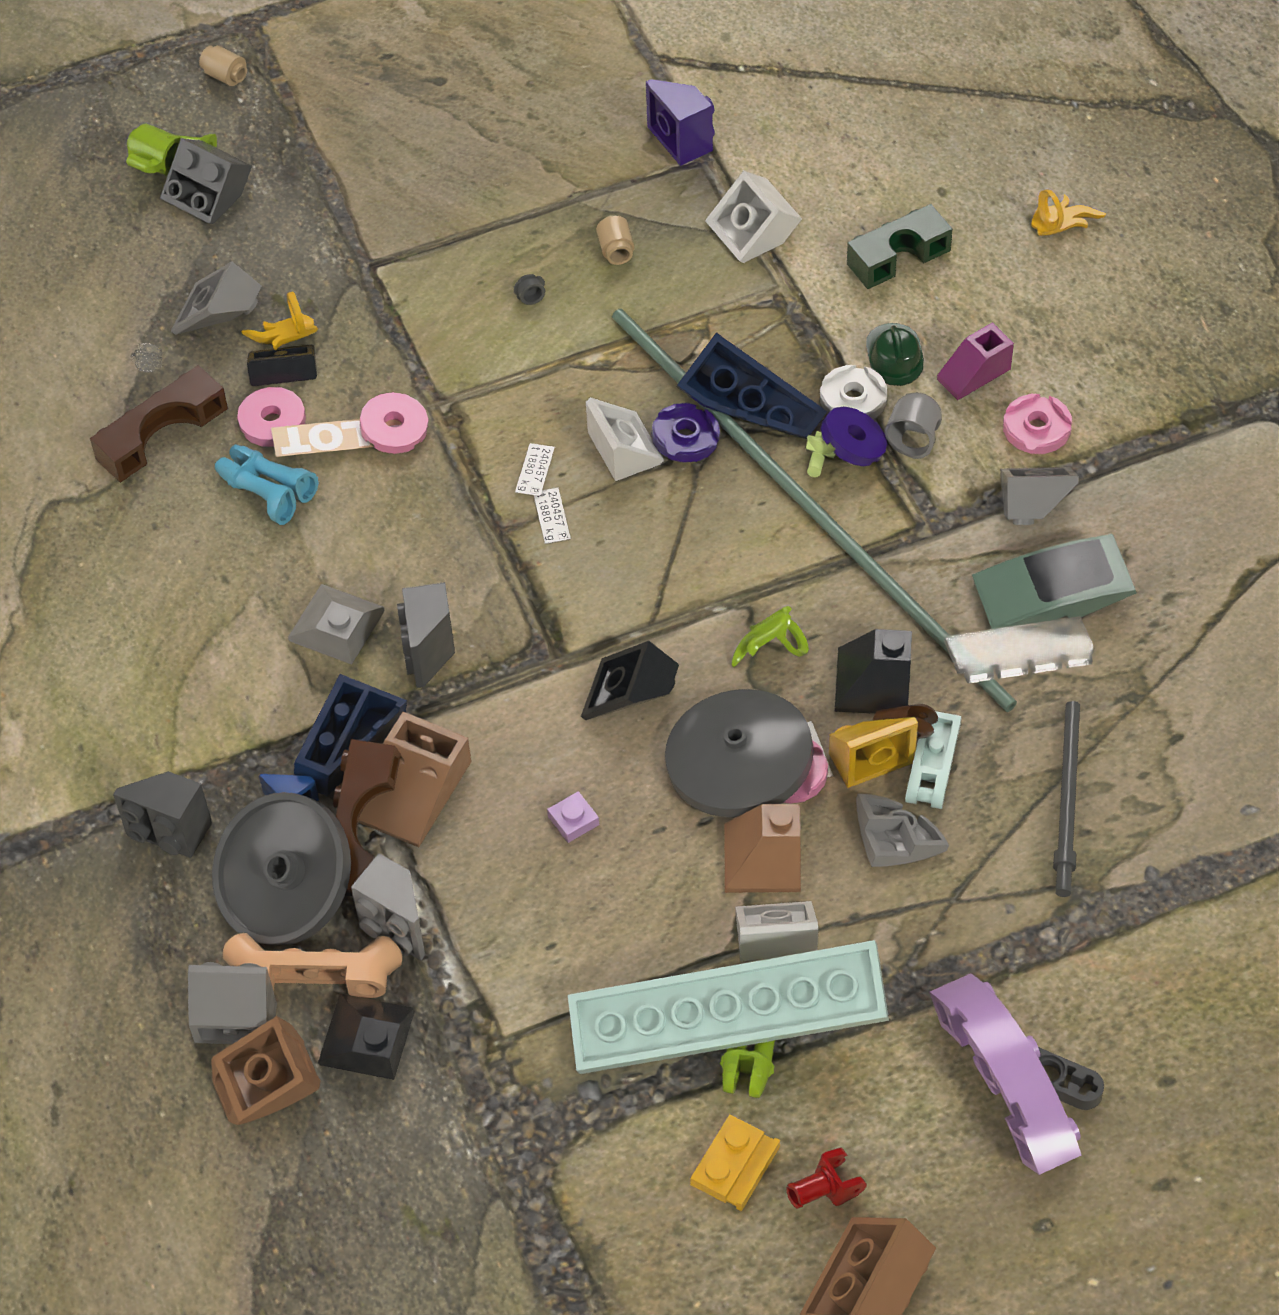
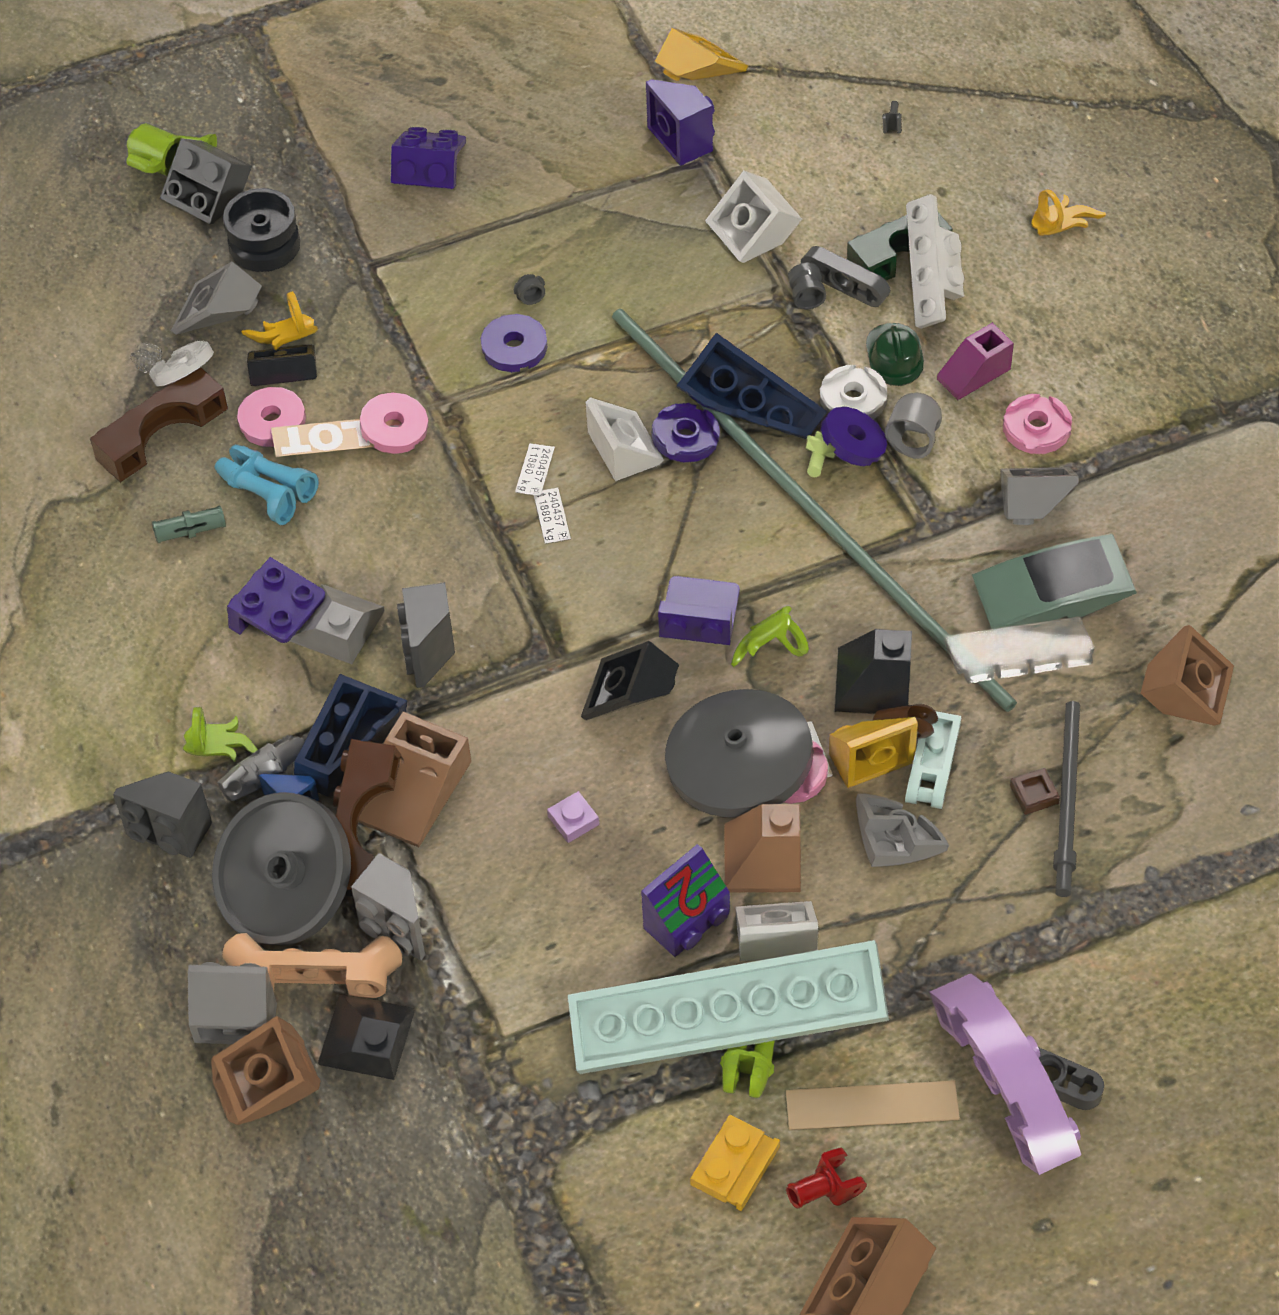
tan brick [199,46,247,86] -> none
tan brick [596,216,634,265] -> none
none -> white tile [149,341,214,387]
none -> sand green pin [152,505,226,543]
none -> lime piece [183,707,258,762]
none -> light grey hinge [217,735,305,801]
none -> black wheel [223,188,300,272]
none -> dark purple bracket [227,557,325,643]
none -> dark purple bracket [391,127,466,189]
none -> tile [480,314,548,373]
none -> dark purple slope [641,844,730,957]
none -> yellow slope [655,28,748,81]
none -> bracket [658,576,740,645]
none -> tan sticker [786,1080,960,1130]
none -> dark grey wheel [788,262,826,310]
none -> dark grey beam [801,246,891,307]
none -> dark grey hand [882,101,902,134]
none -> white bracket [906,194,964,329]
none -> reddish brown tile [1010,768,1060,815]
none -> medium nougat slope [1140,625,1234,726]

